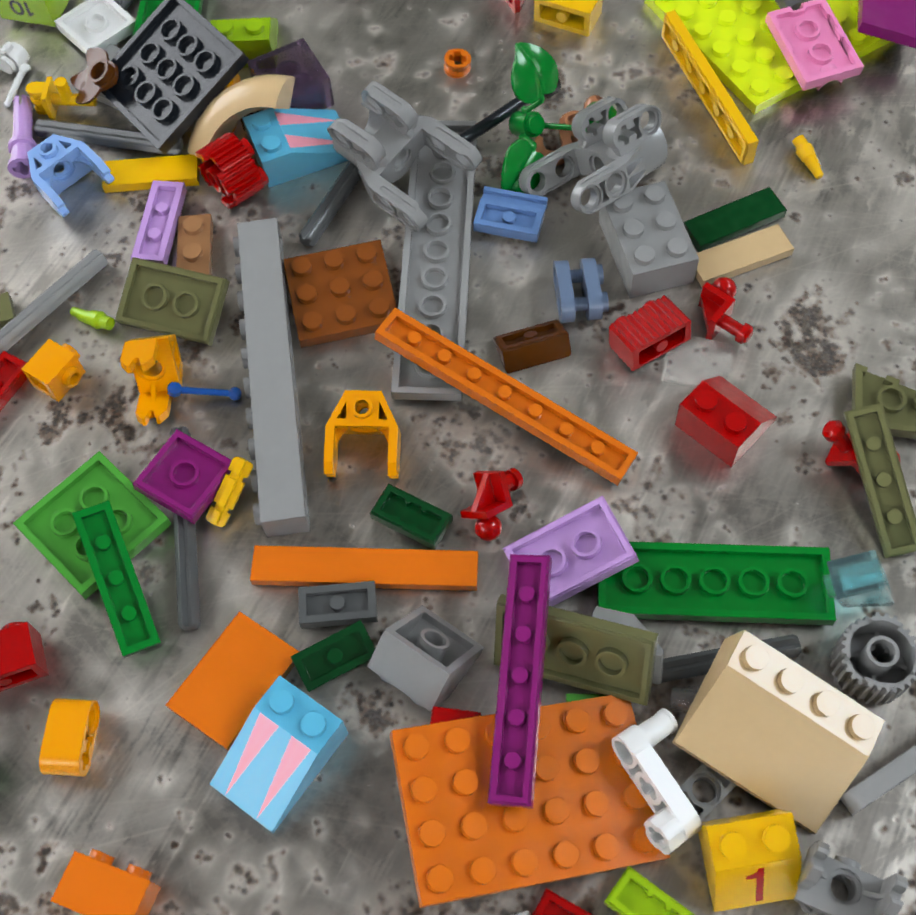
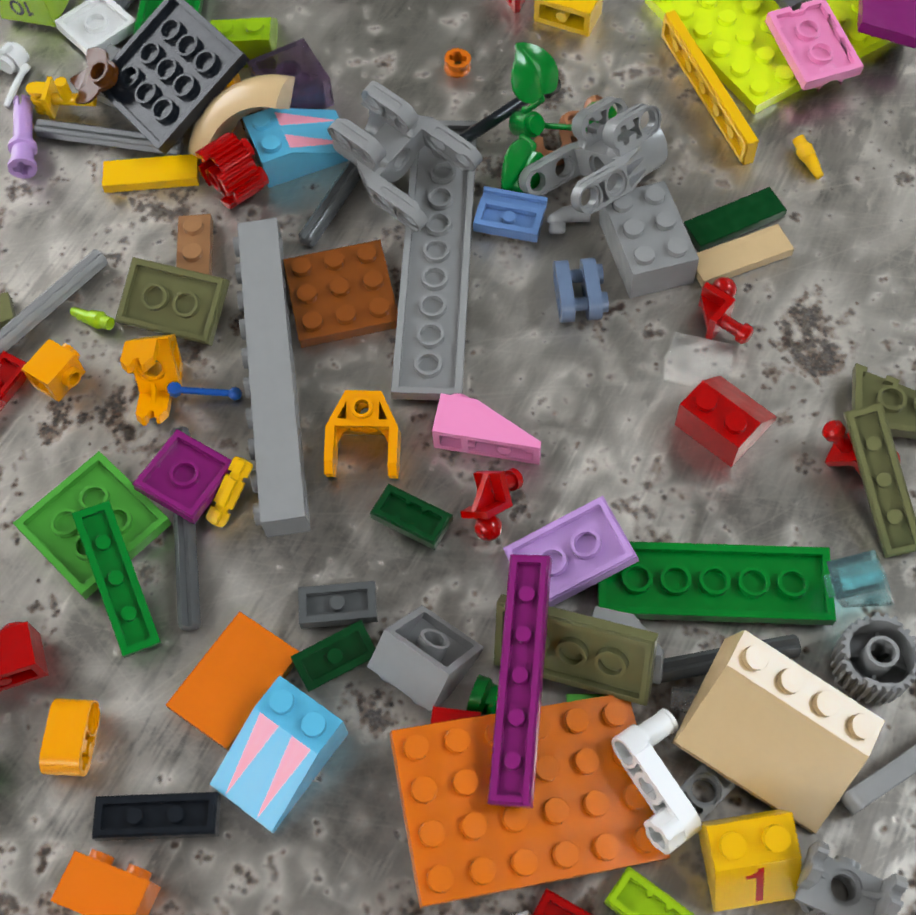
light blue piece [27,134,115,217] -> none
lavender plate [131,180,187,265] -> none
orange tile [250,545,479,591] -> none
orange plate [375,308,638,486] -> none
reddish brown slope [493,319,571,373] -> none
red brick [609,295,691,371] -> none
none -> black tile [92,792,221,841]
none -> bright pink slope [432,393,541,465]
none -> green wheel [466,674,498,715]
none -> light grey arm [547,205,591,234]

